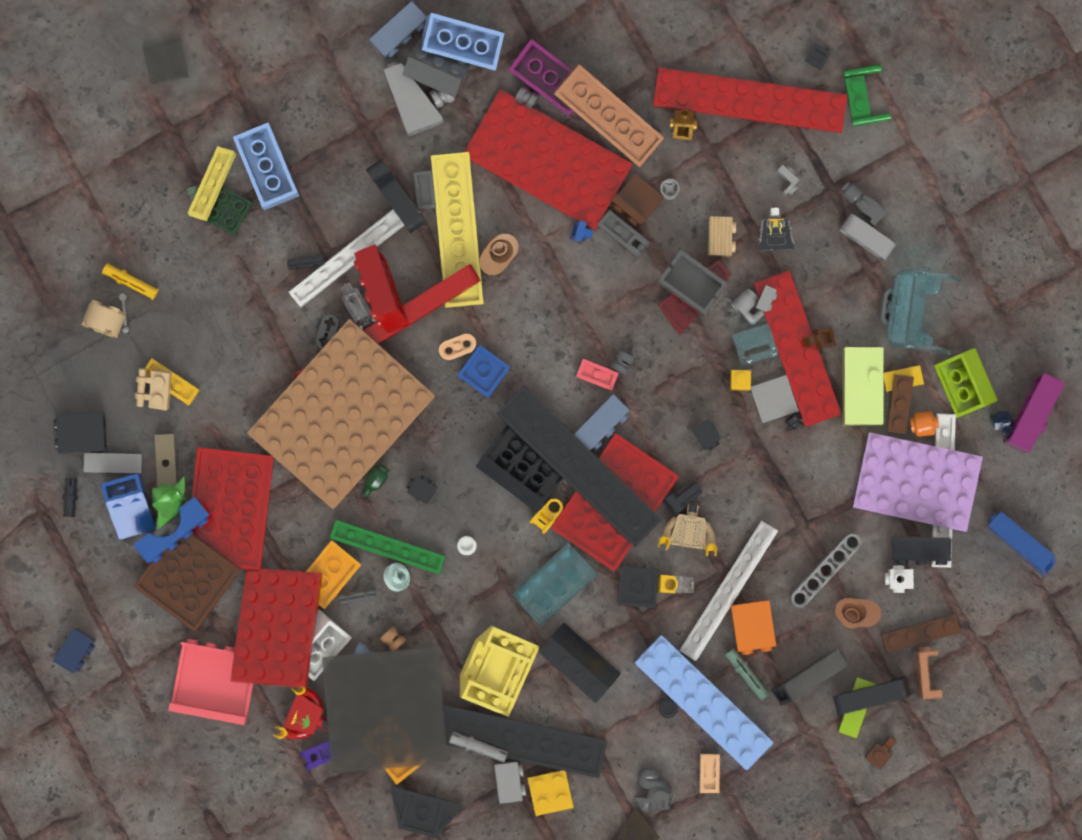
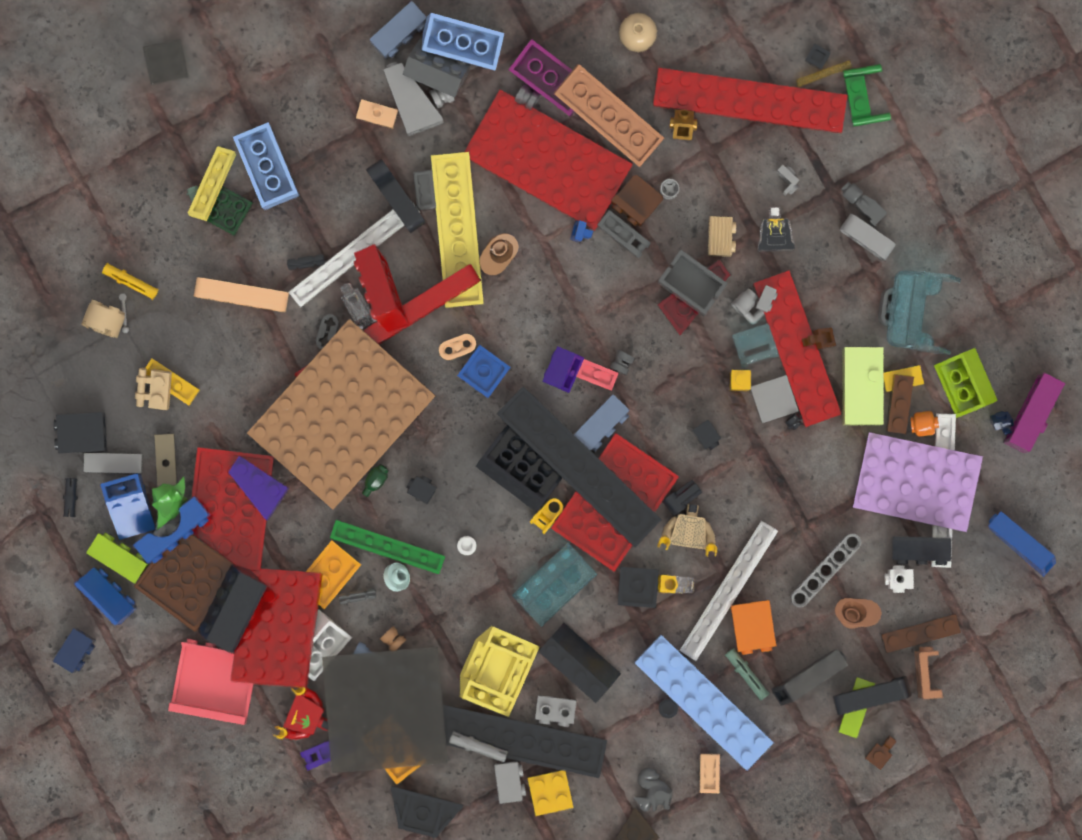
none -> blue slope [74,567,137,625]
none -> lime brick [86,532,149,584]
none -> light nougat beam [194,277,289,312]
none -> black slope [198,564,267,654]
none -> dark purple wedge [229,456,290,520]
none -> light nougat plate [356,99,398,129]
none -> light grey brick [535,695,576,727]
none -> dark purple brick [542,346,584,393]
none -> tan cylinder [619,13,657,52]
none -> clear yellow bar [796,60,852,87]

